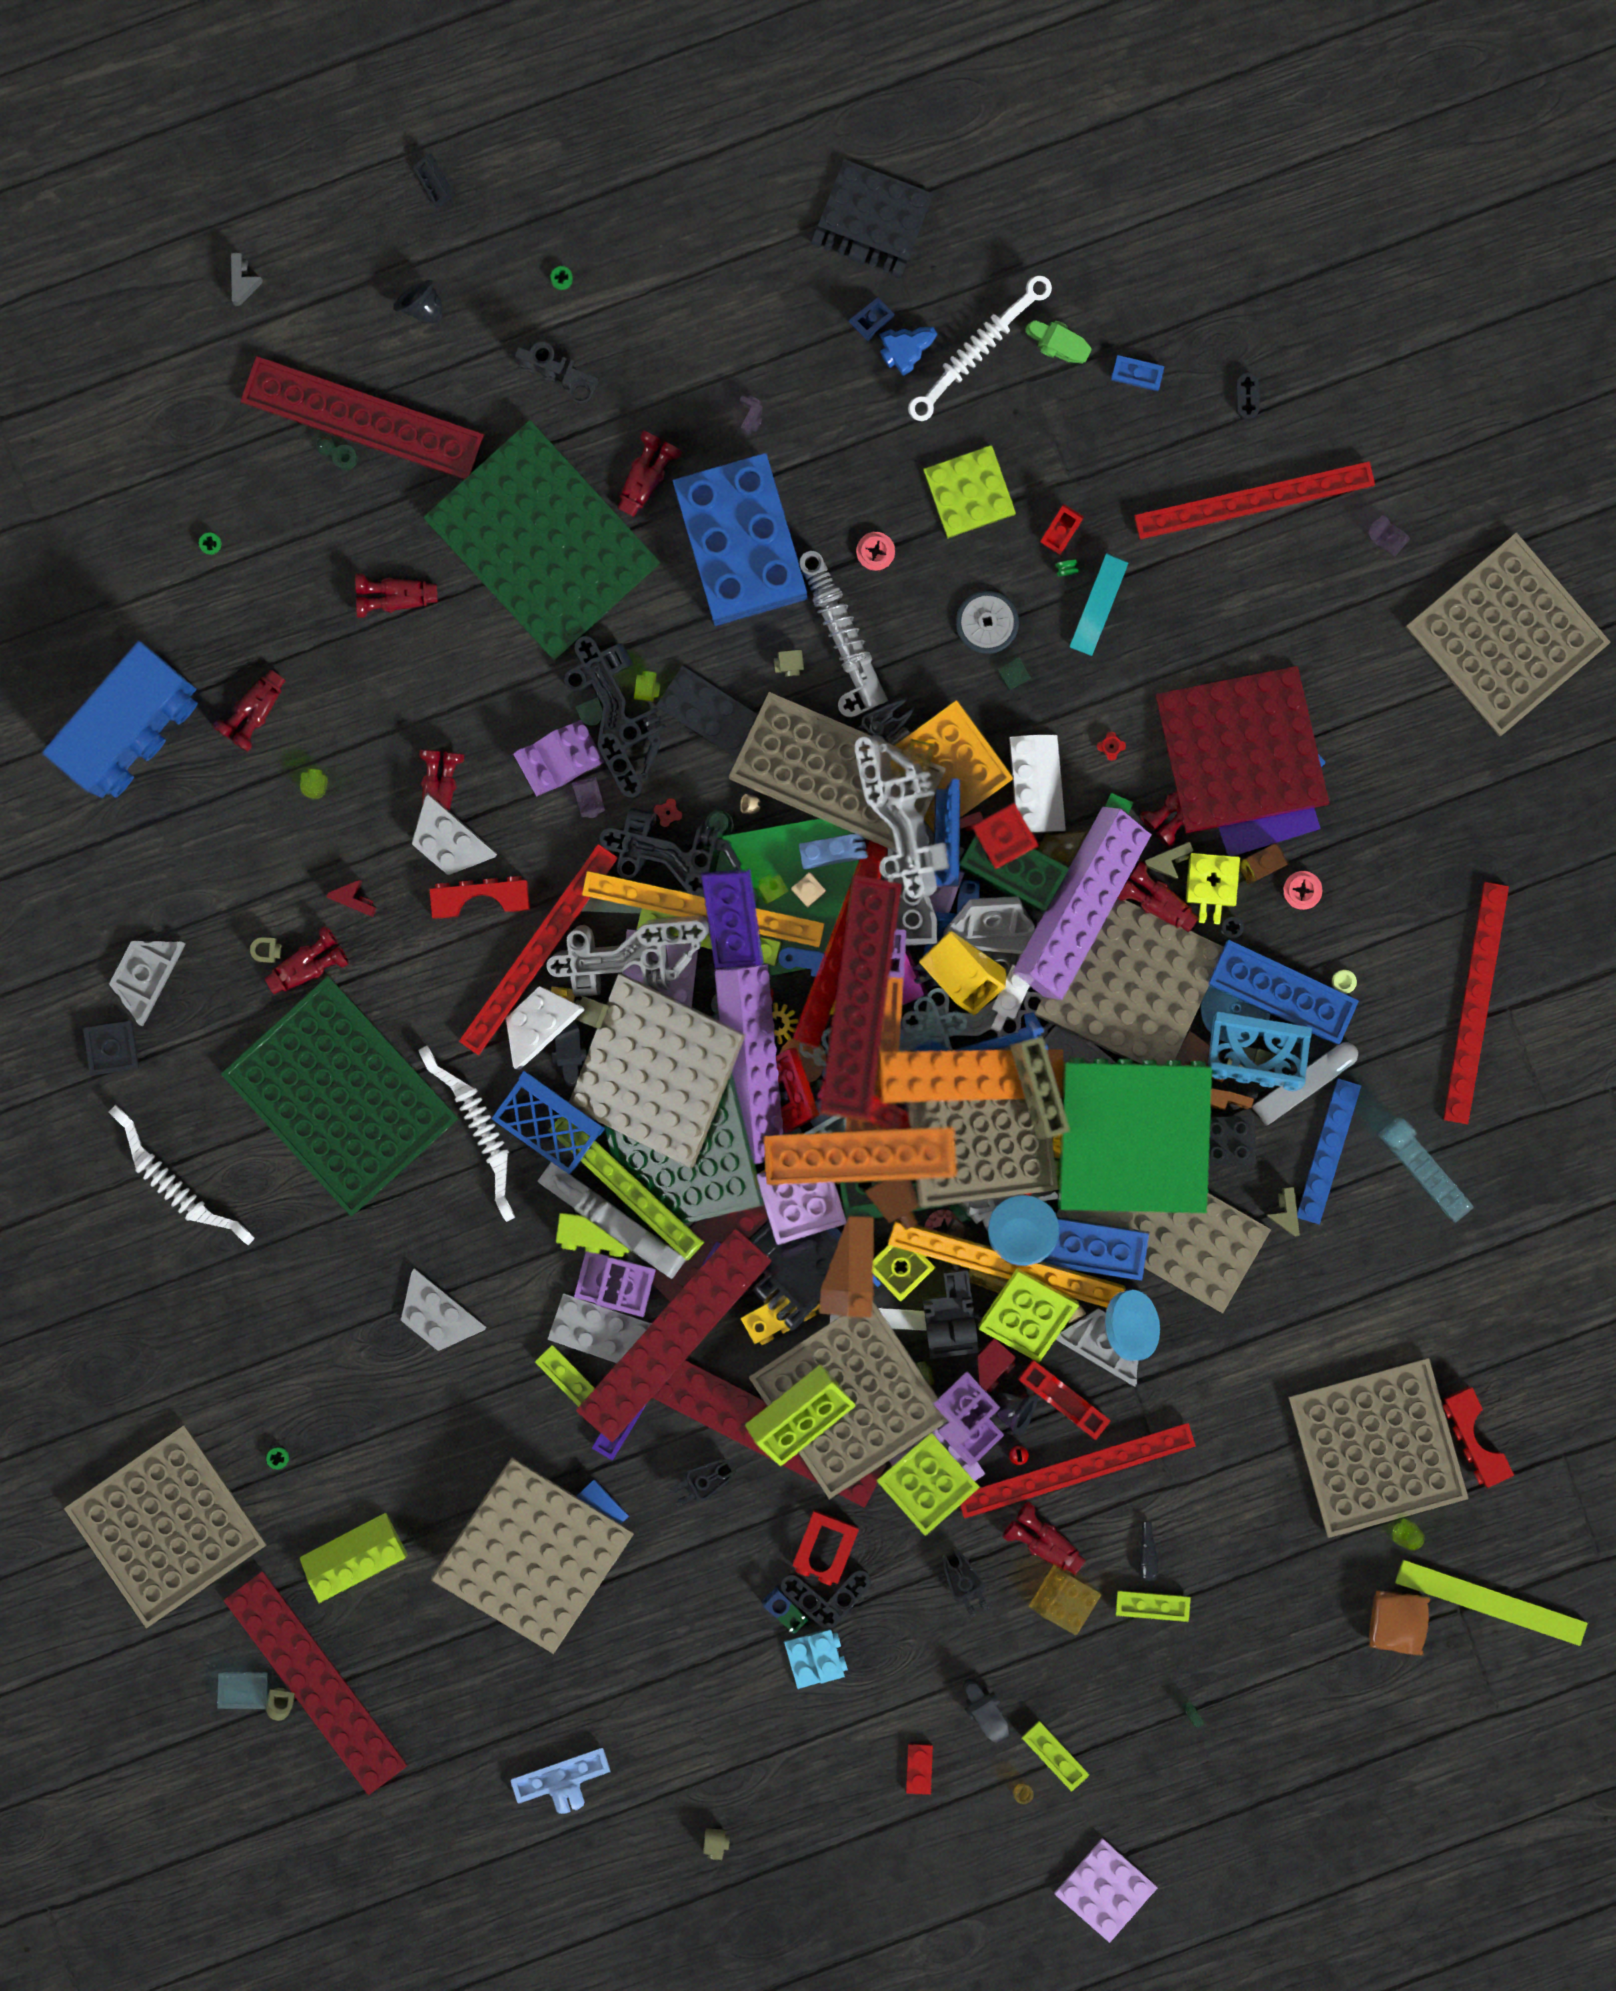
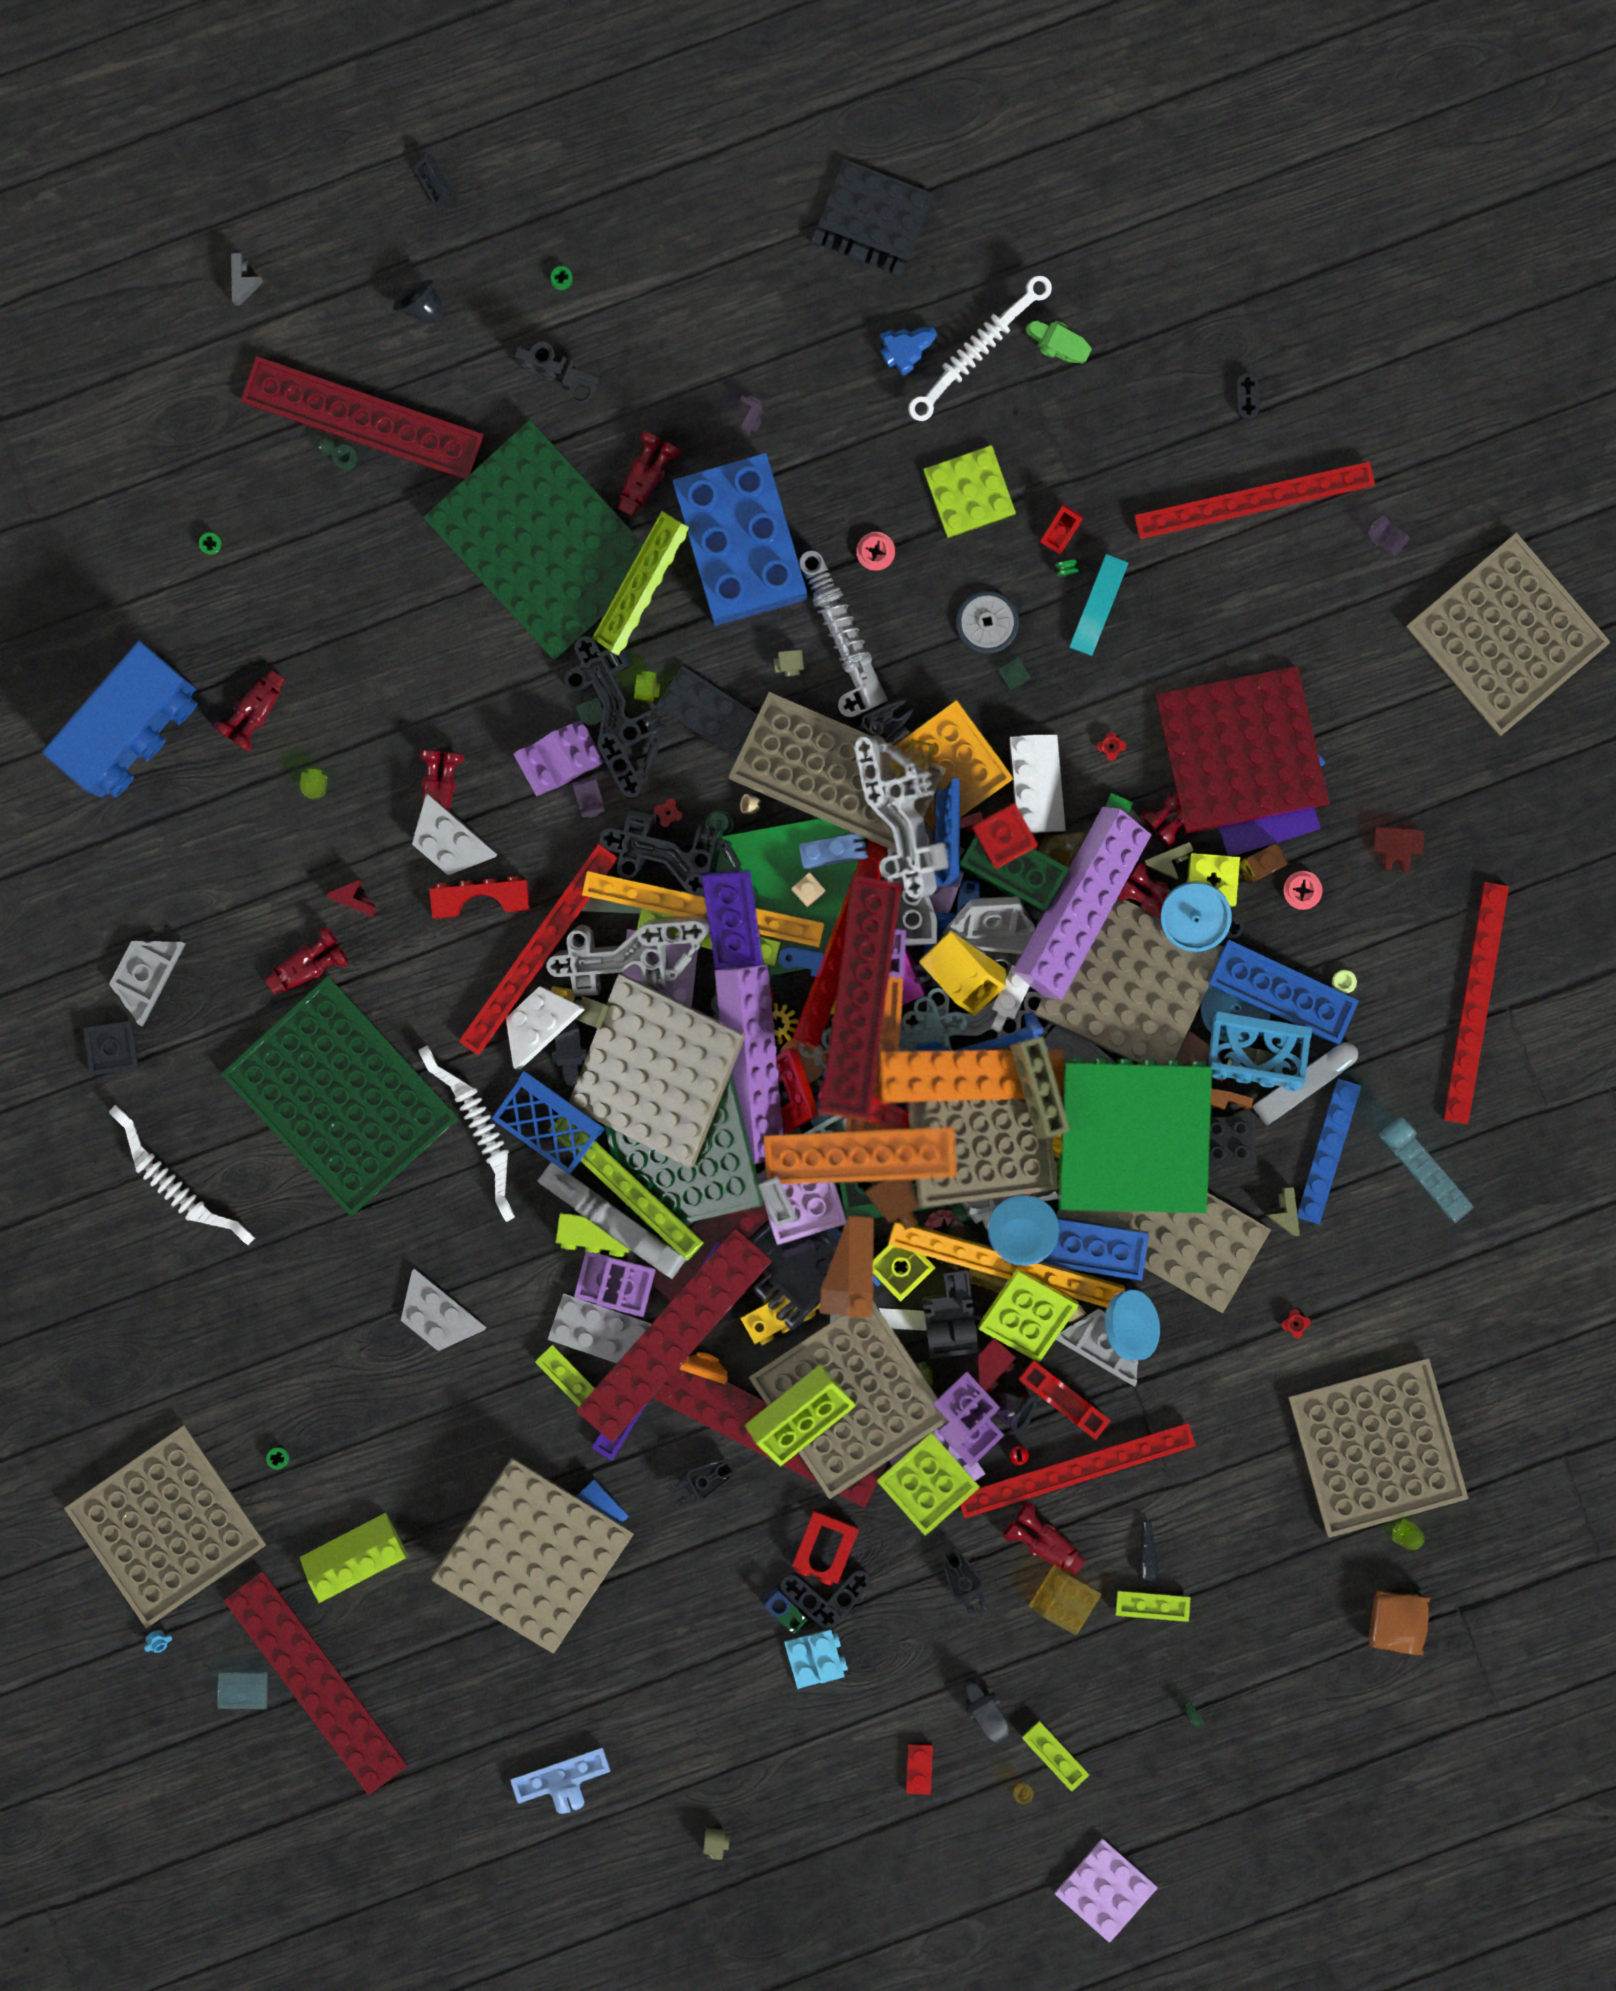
olive plate [250,938,281,963] -> none
olive plate [266,1688,294,1721] -> none
dark red piece [355,573,437,618] -> none
clear neon green plate [756,874,788,905] -> none
dark blue slope [849,298,895,341] -> none
blue plate [1111,355,1164,391] -> none
lime tile [1395,1560,1588,1646] -> none
red arch [1442,1386,1514,1488] -> none
none -> dark azure plate [144,1630,172,1653]
none -> lime plate [592,511,689,656]
none -> orange tile [680,1352,727,1385]
none -> light grey tile [758,1176,798,1227]
none -> dark azure piece [1161,881,1232,952]
none -> red plate [1282,1309,1311,1338]
none -> clear red plate [1373,827,1424,872]

